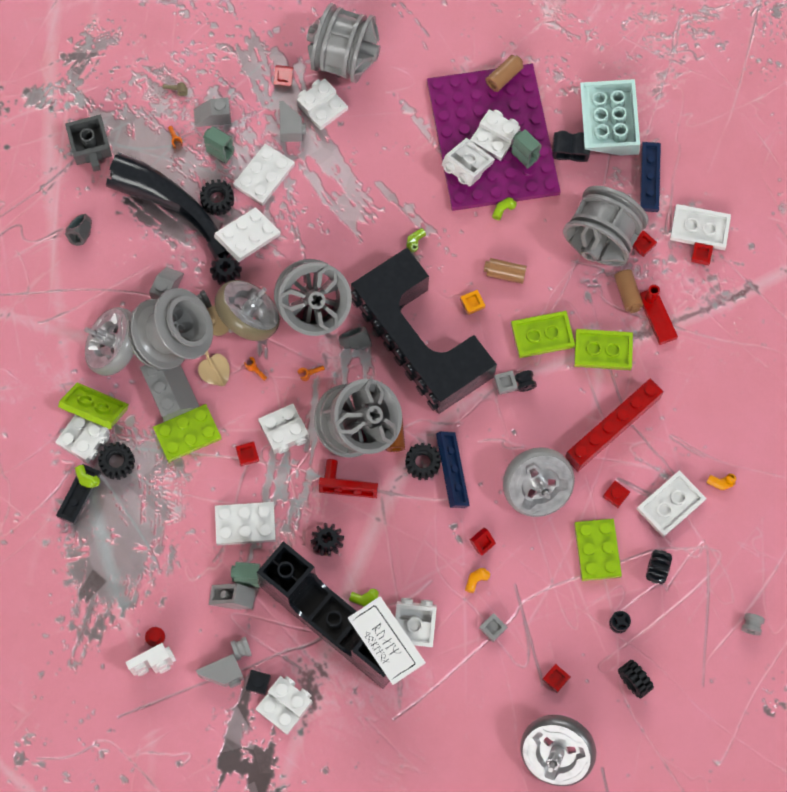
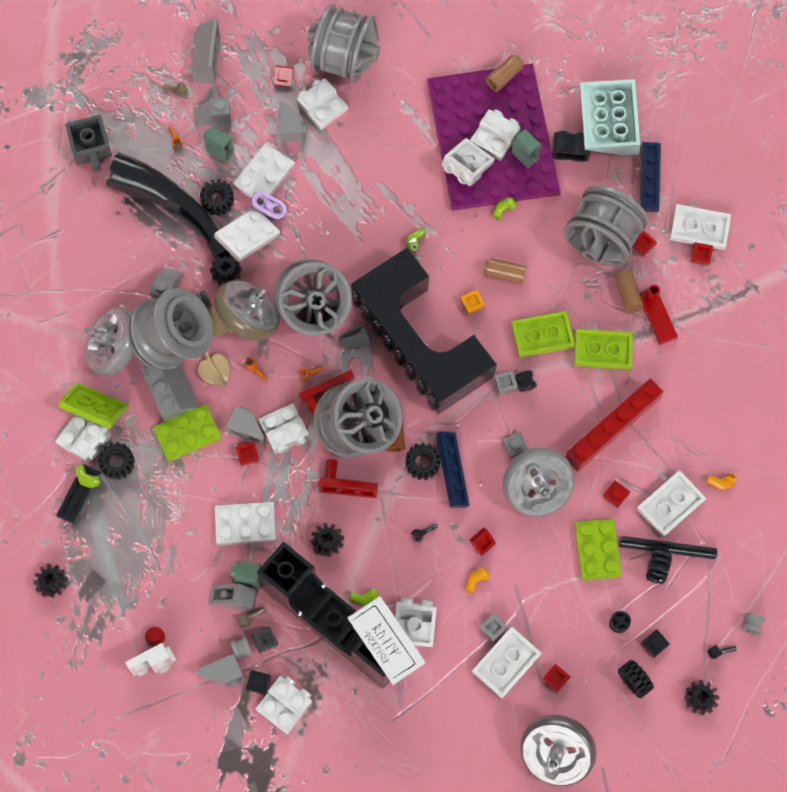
dark grey rock [65,214,92,246] -> none
none -> black gear [33,564,68,598]
none -> light grey slope [189,18,220,84]
none -> light grey slope [226,407,265,445]
none -> dark tan hand [238,607,265,628]
none -> lavender plate [250,191,286,219]
none -> dark grey tile [251,627,279,653]
none -> red piece [298,370,354,417]
none -> black hand [411,523,438,542]
none -> white plate [472,627,542,699]
none -> light grey plate [503,432,528,458]
none -> black axle [619,536,717,559]
none -> black plate [641,629,670,658]
none -> black gear [684,680,719,715]
none -> black hand [707,645,737,659]

